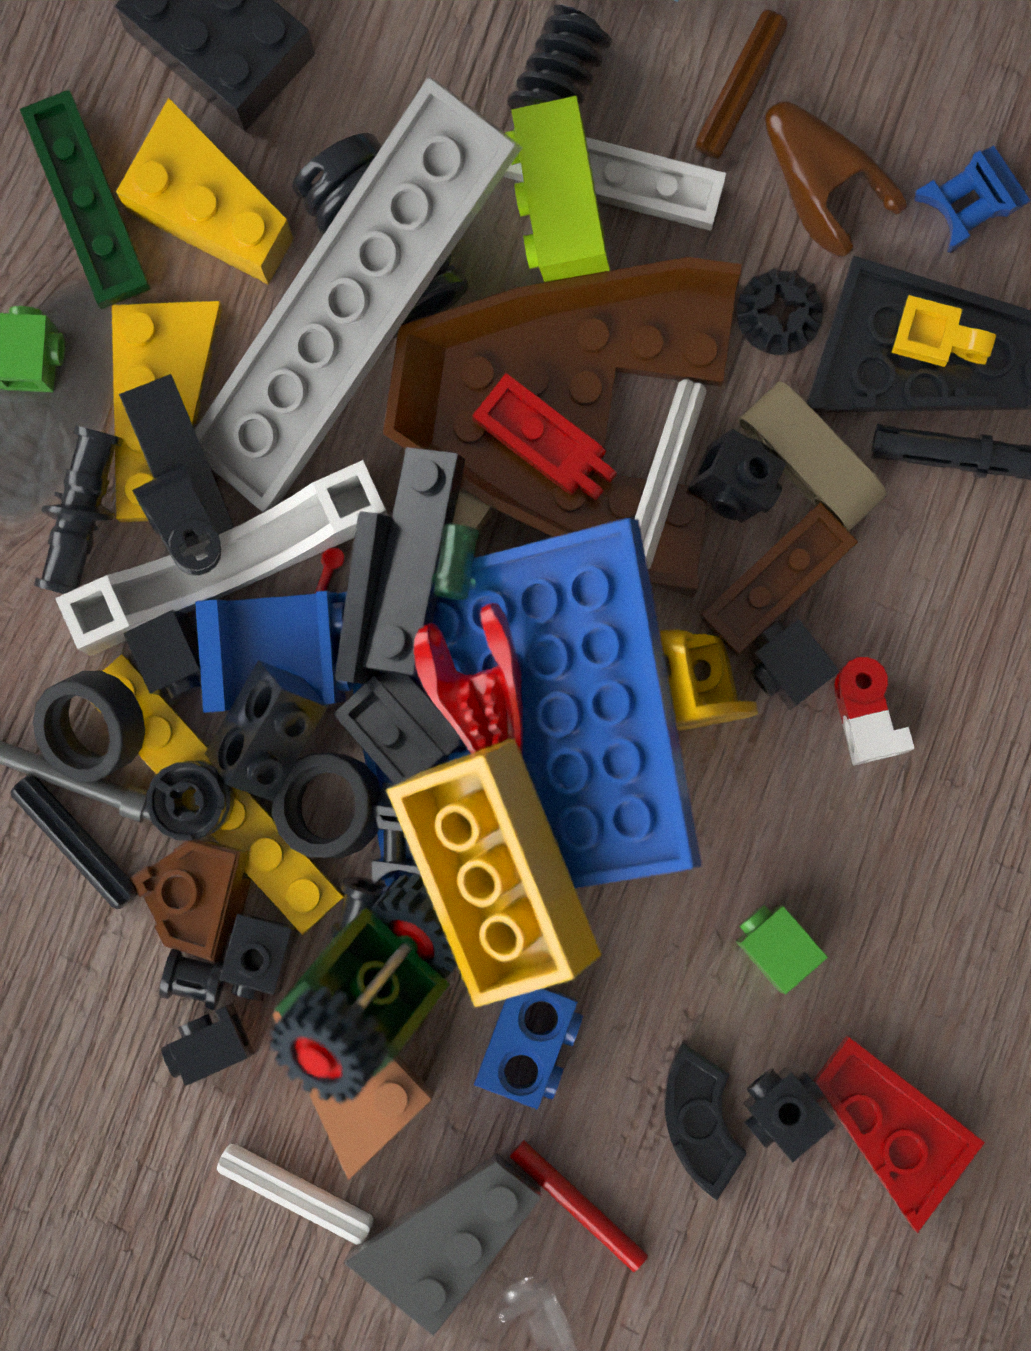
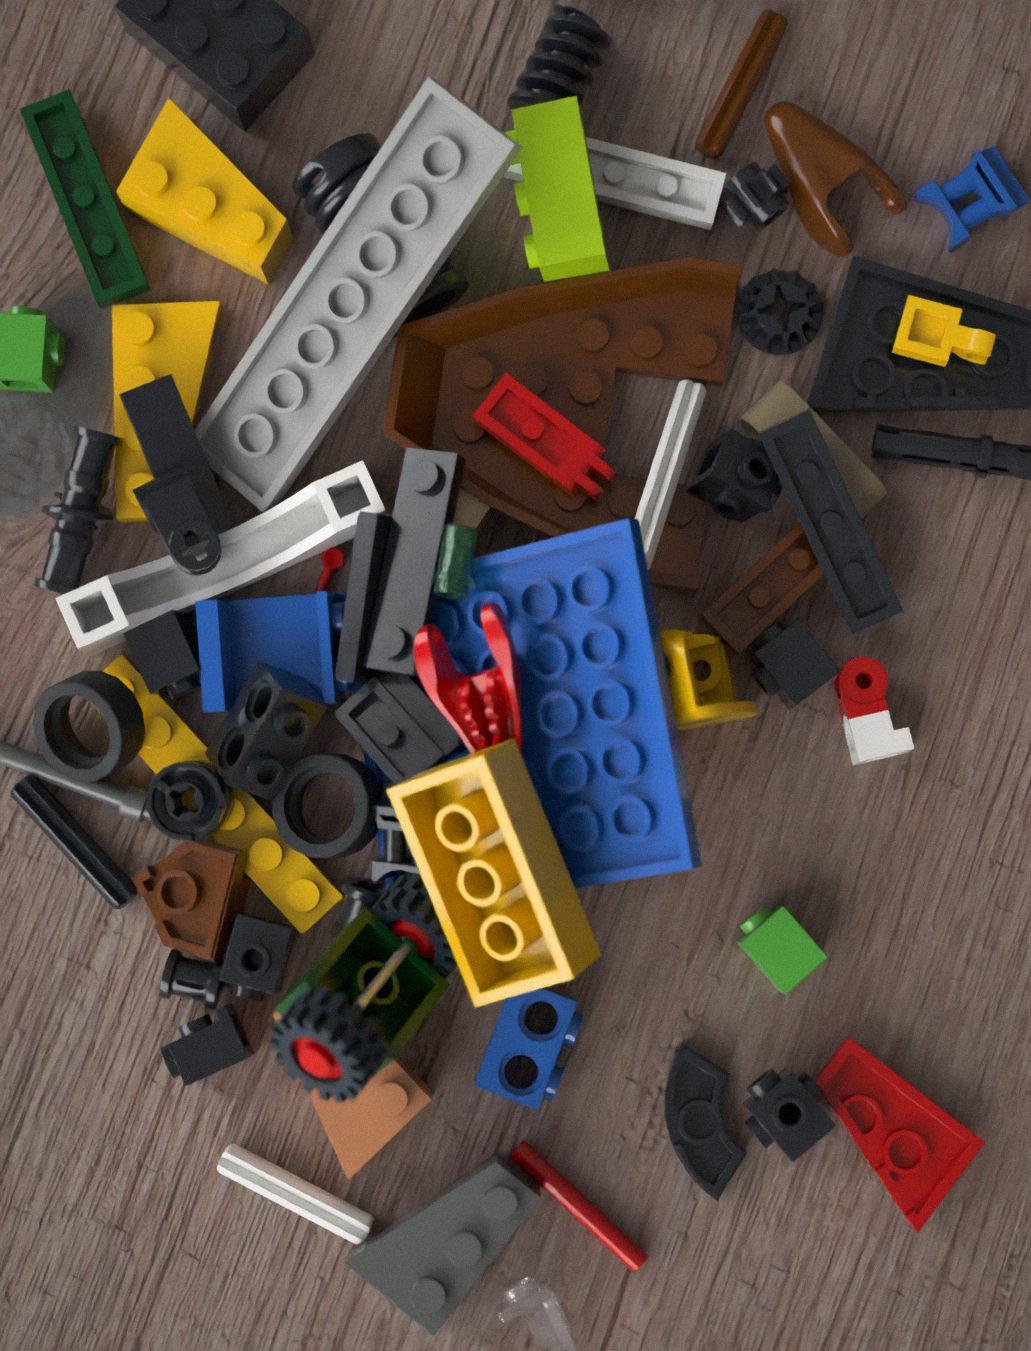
none -> black gear [723,162,791,231]
none -> black plate [758,408,903,634]

